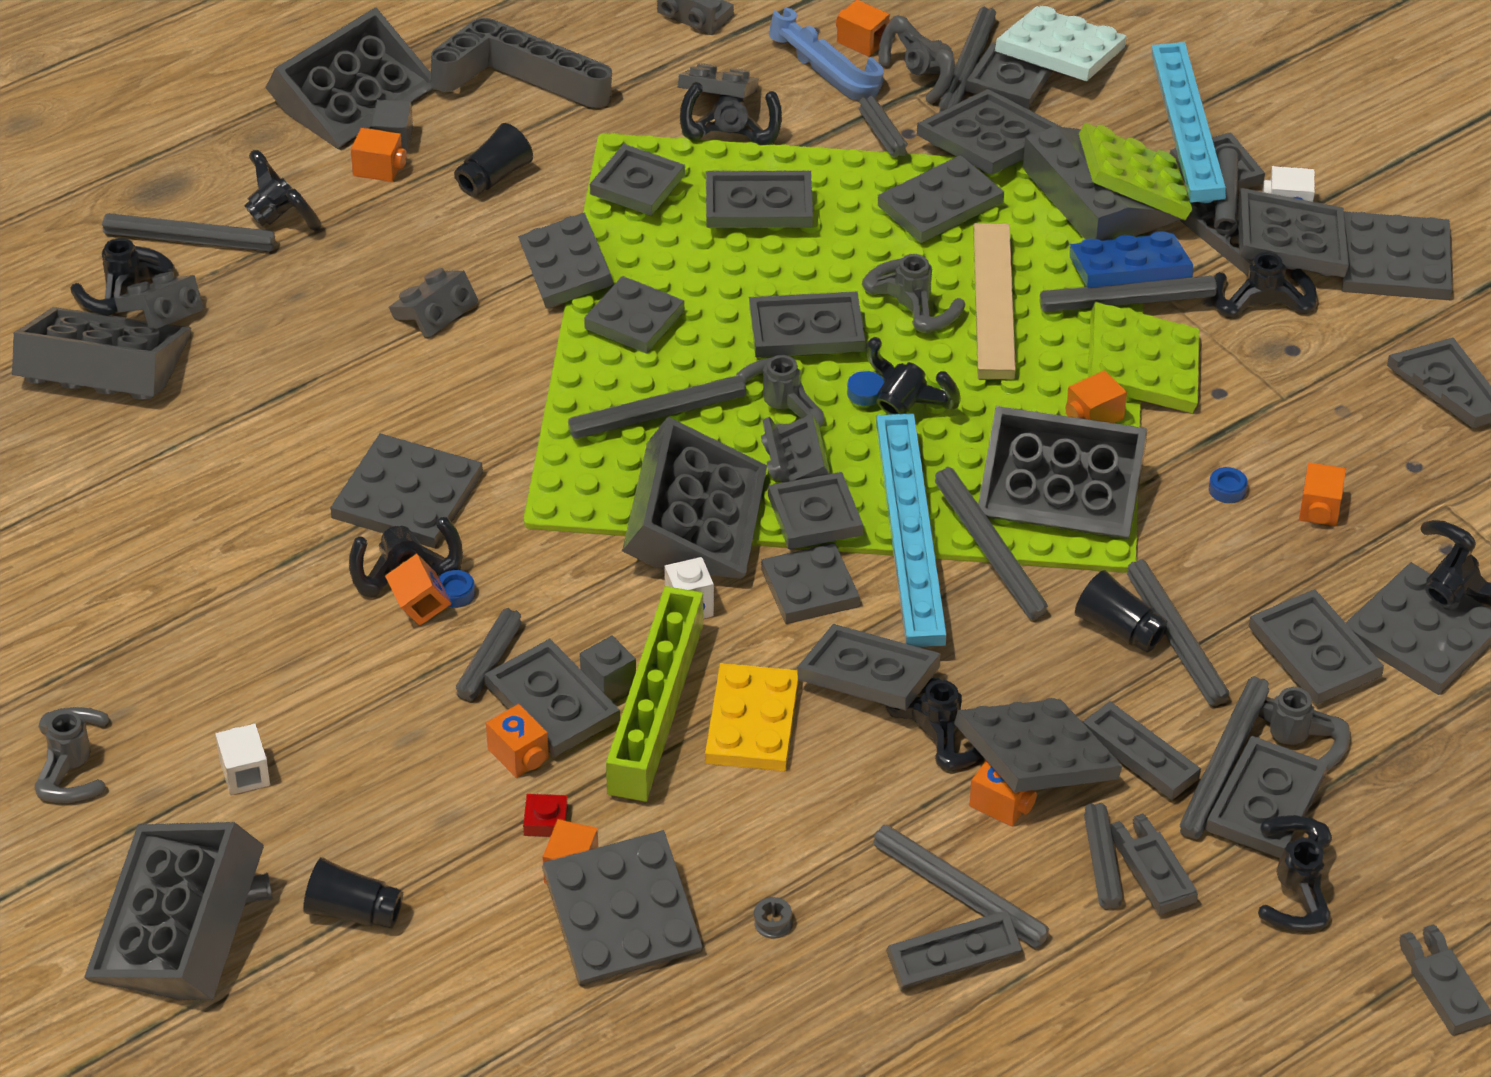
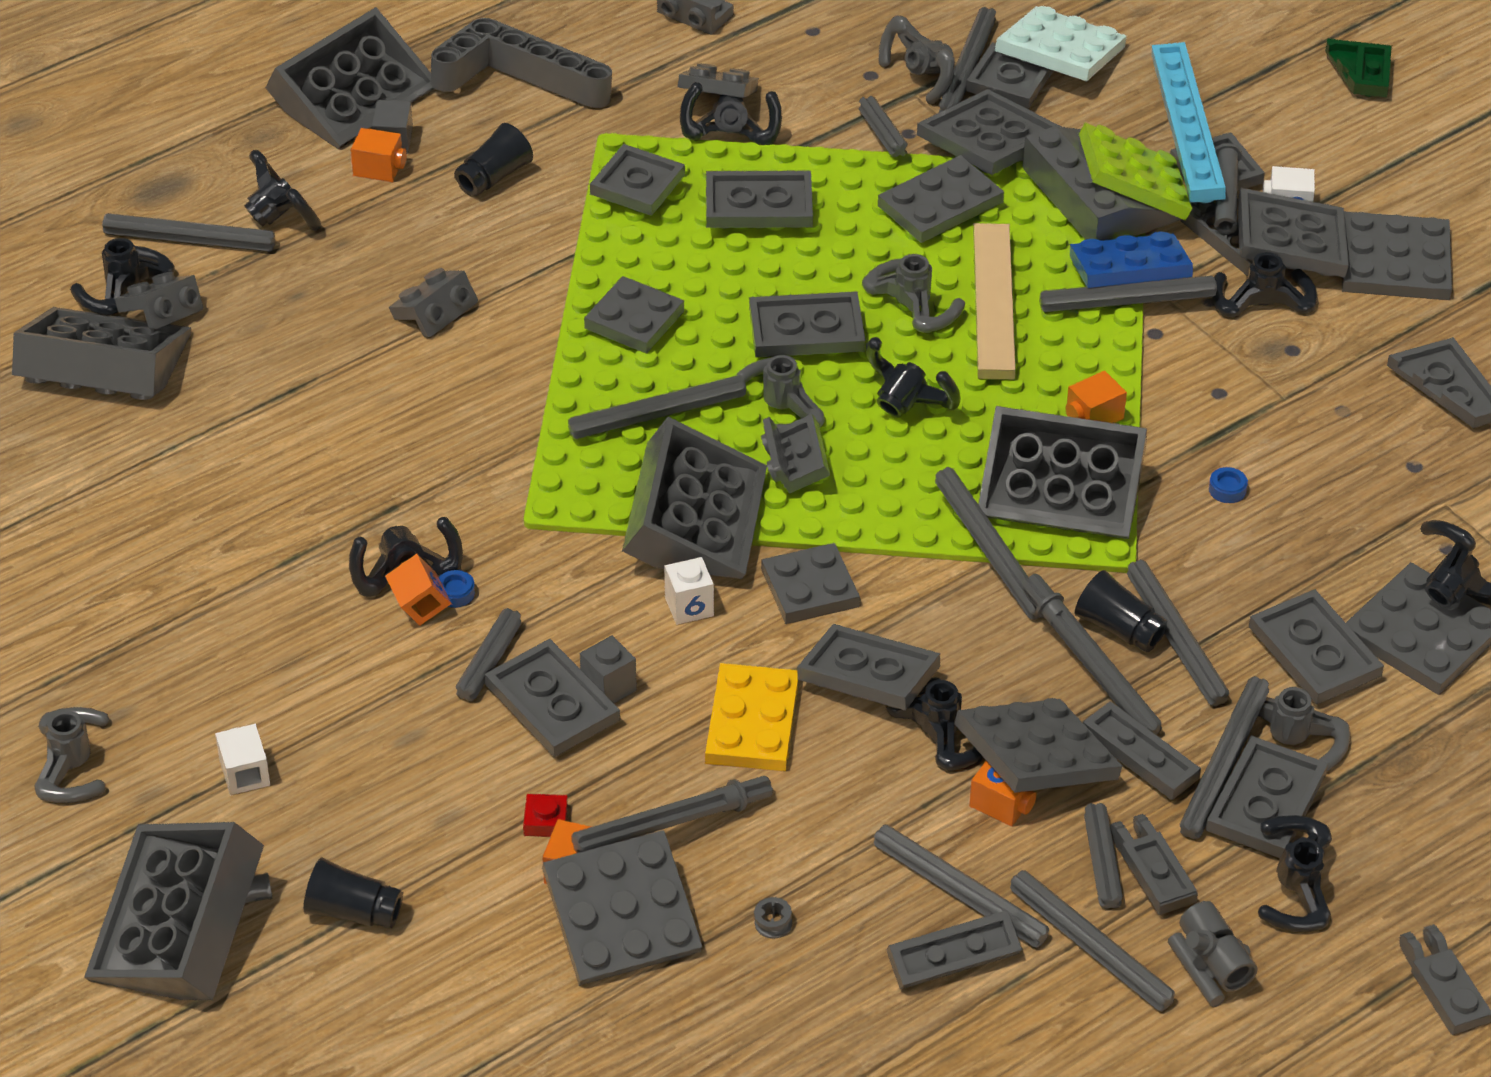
dark grey plate [330,433,483,549] -> none
orange brick [486,704,549,778] -> none
dark grey plate [518,212,614,309] -> none
lime brick [606,586,703,802] -> none
dark grey plate [768,472,863,549] -> none
medium blue piece [769,7,884,101] -> none
orange brick [836,0,890,57] -> none
blue tile [847,371,884,406] -> none
medium azure plate [876,414,946,647] -> none
lime plate [1088,302,1199,414] -> none
orange brick [1299,462,1346,526] -> none
none -> dark grey axle [571,776,773,853]
none -> dark grey axle [1010,870,1175,1011]
none -> dark grey axle [1022,574,1162,735]
none -> dark grey pin [1168,901,1258,1007]
none -> dark green wing [1325,38,1392,98]

